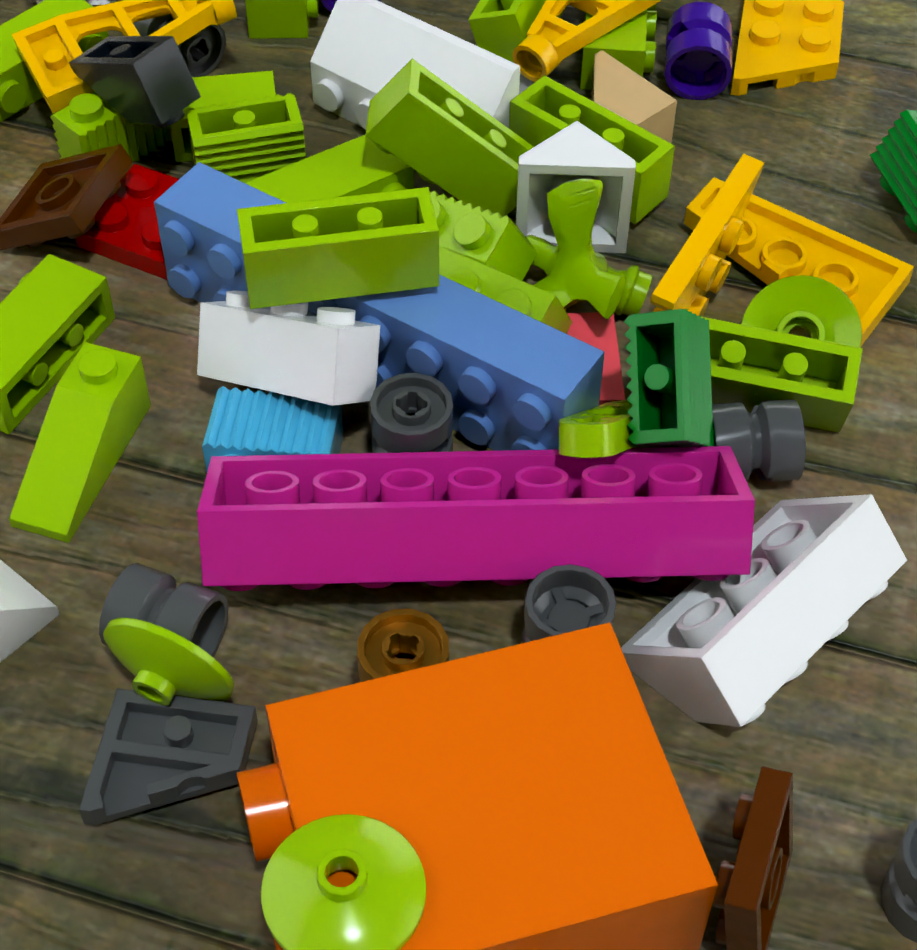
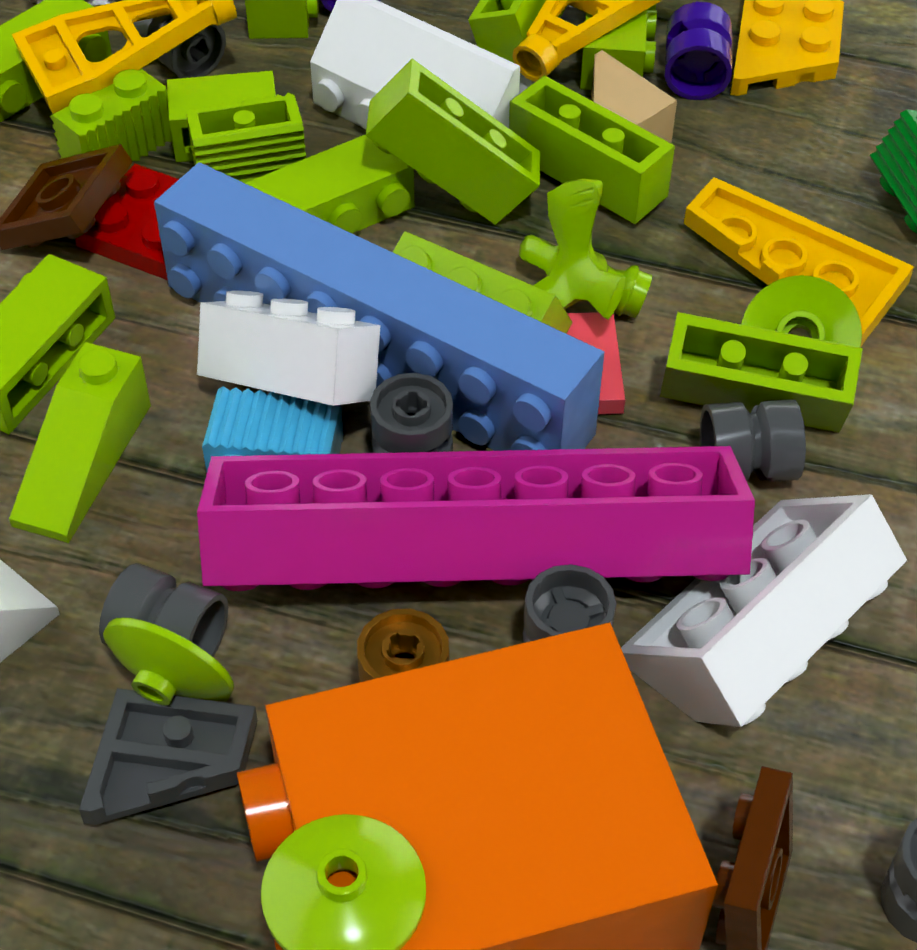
black slope [69,36,201,128] -> none
lime brick [237,187,439,309] -> none
lime brick [430,191,537,281] -> none
white slope [516,121,636,253] -> none
lime beam [559,400,638,458] -> none
green brick [624,309,714,448] -> none
yellow wing [650,153,765,317] -> none

